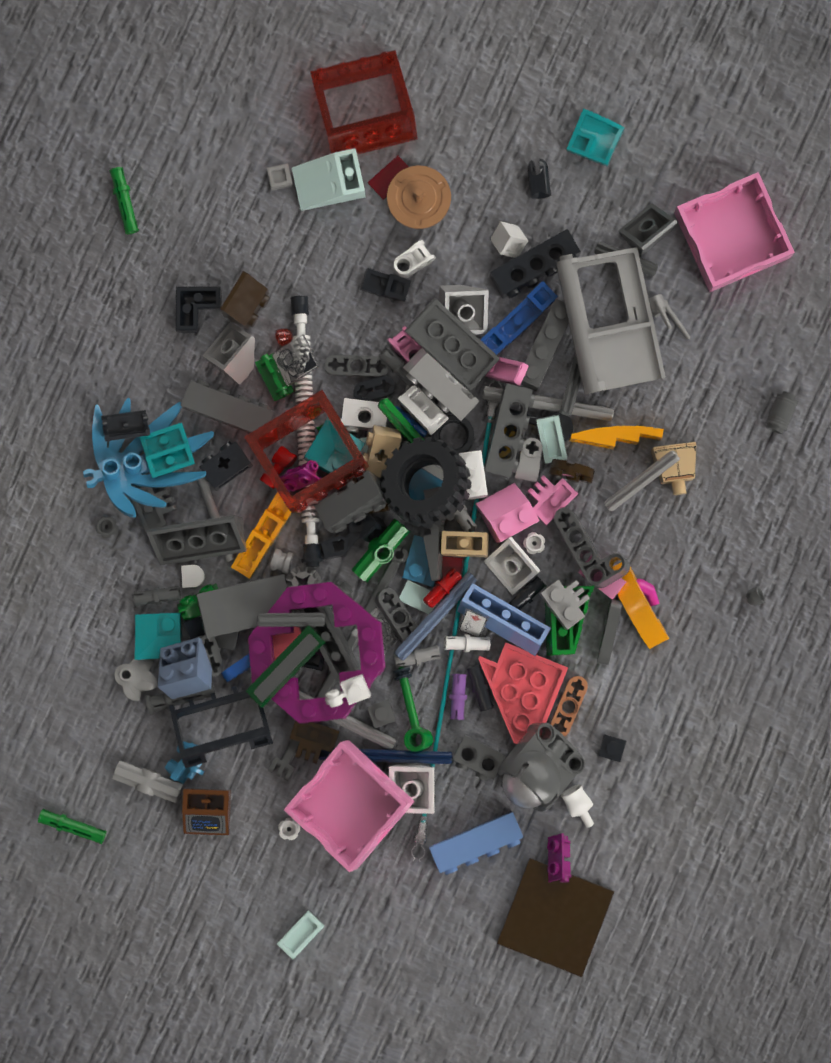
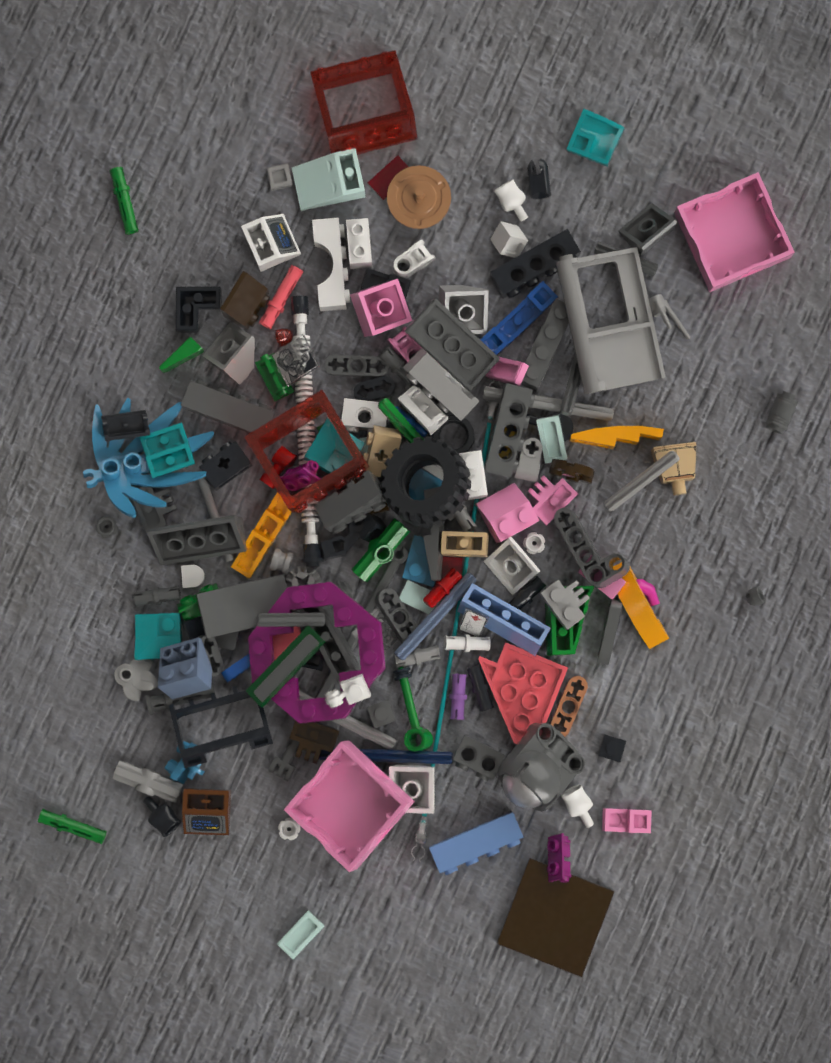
none -> black piece [143,796,181,837]
none -> green slope [159,337,204,373]
none -> white slope [241,214,301,272]
none -> coral pin [259,265,303,329]
none -> white arch [312,218,350,311]
none -> white brick [346,218,372,269]
none -> bright pink slope [350,279,412,337]
none -> white piece [494,179,528,222]
none -> bright pink slope [602,808,652,833]

